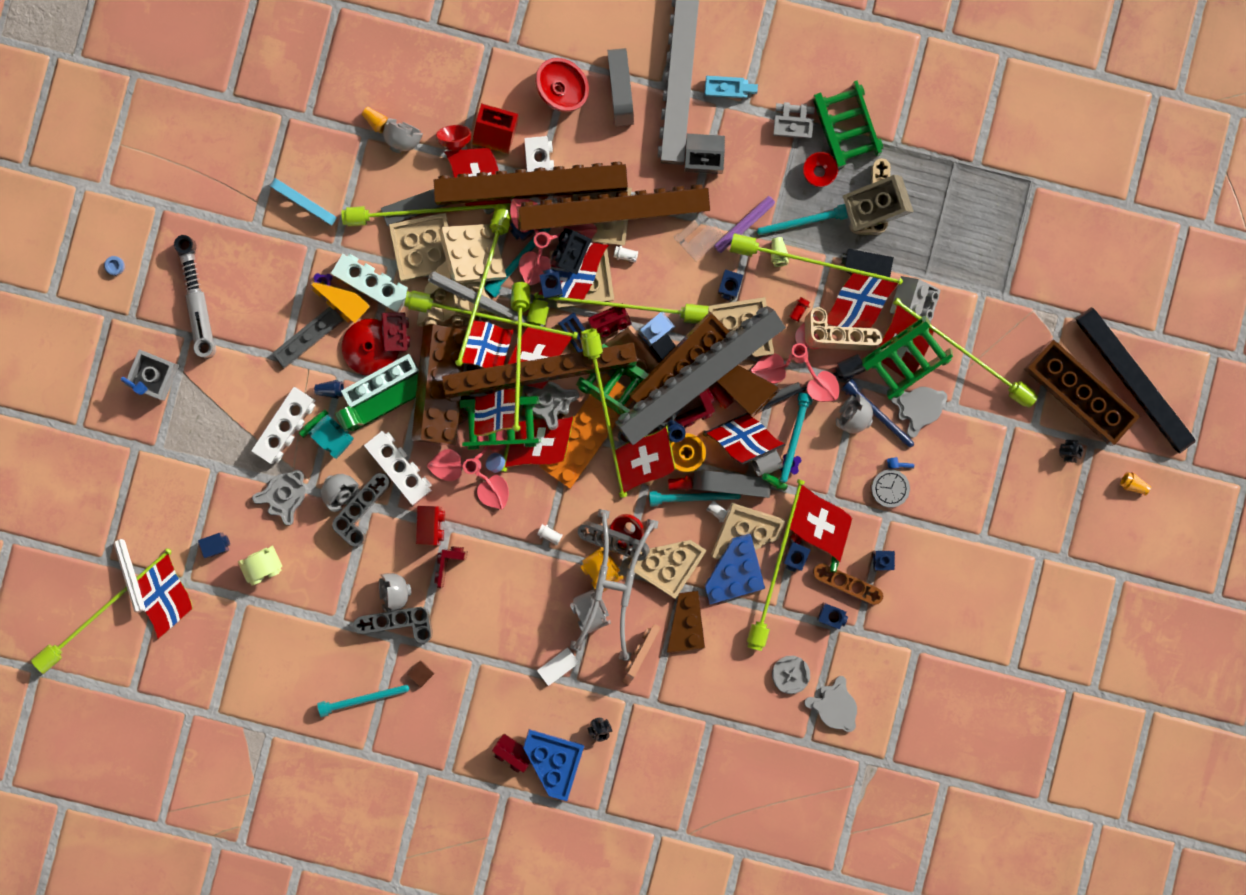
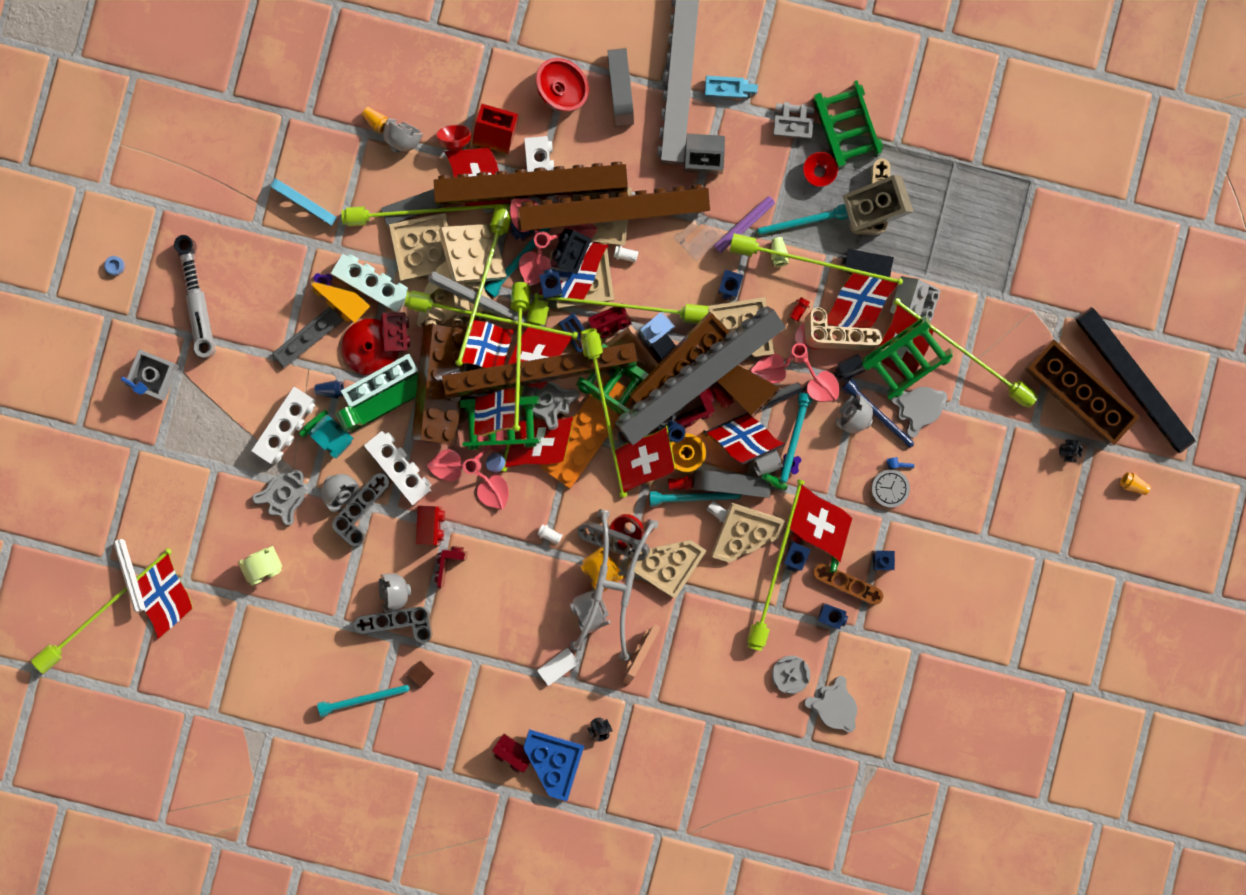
dark blue brick [198,532,230,558] -> none
reddish brown wing [667,591,705,653] -> none
blue plate [704,534,765,604] -> none

